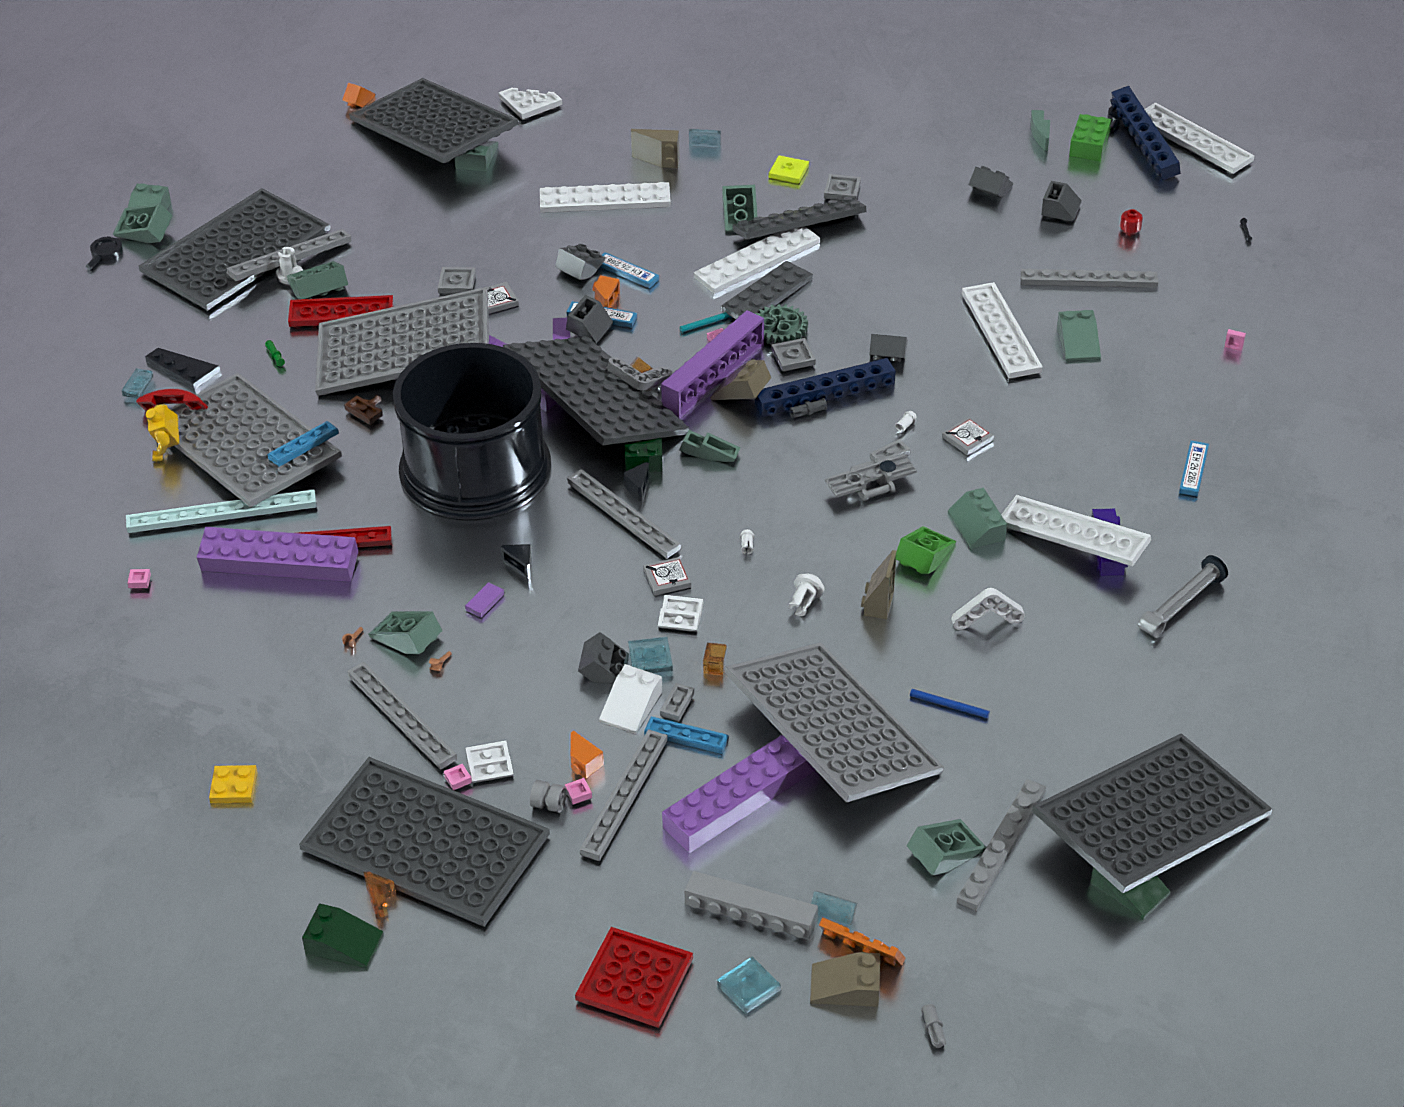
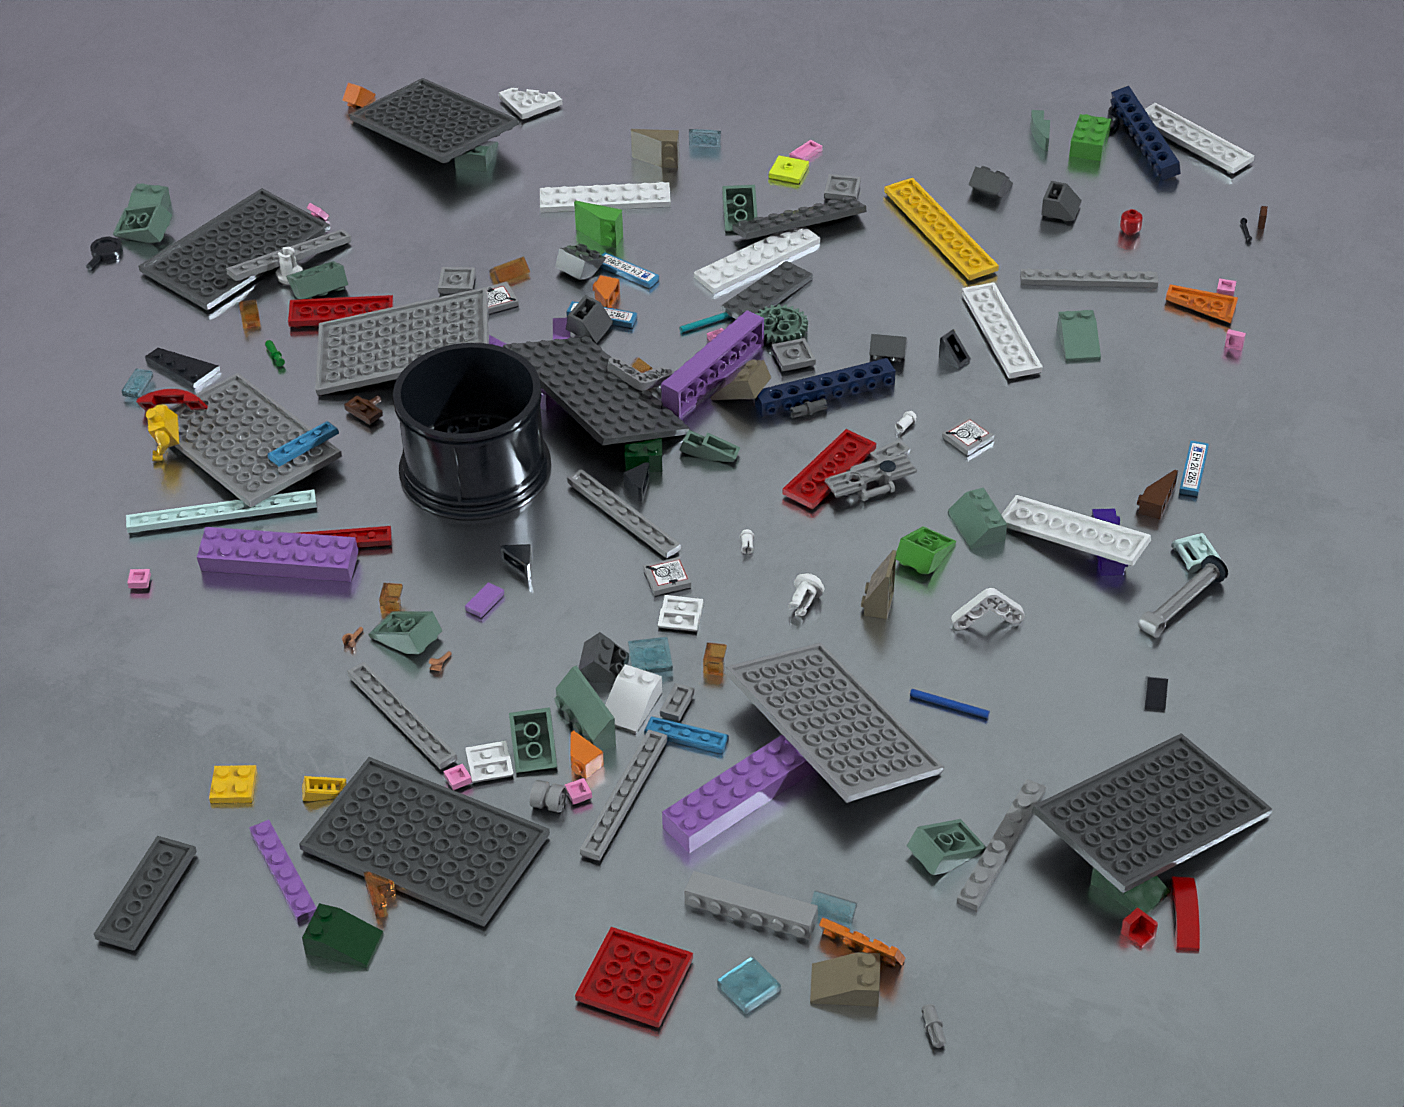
none -> dark grey plate [94,836,197,951]
none -> clear orange panel [239,300,261,328]
none -> medium lavender plate [249,820,316,922]
none -> yellow slope [302,776,347,802]
none -> bright pink plate [307,203,329,221]
none -> clear orange panel [379,583,403,614]
none -> clear orange panel [489,256,530,284]
none -> sand green slope [509,707,557,774]
none -> sand green slope [554,666,616,751]
none -> bright green slope [574,200,623,248]
none -> red plate [782,429,876,509]
none -> bright pink tile [789,140,822,161]
none -> yellow plate [884,177,999,281]
none -> black slope [939,329,971,368]
none -> red panel [1121,907,1158,948]
none -> reddish brown slope [1137,470,1178,519]
none -> black slope [1145,676,1168,711]
none -> orange wing [1166,284,1238,323]
none -> light aqua plate [1171,533,1221,573]
none -> red slope [1171,877,1200,951]
none -> bright pink plate [1216,278,1236,296]
none -> reddish brown tile [1258,206,1268,229]

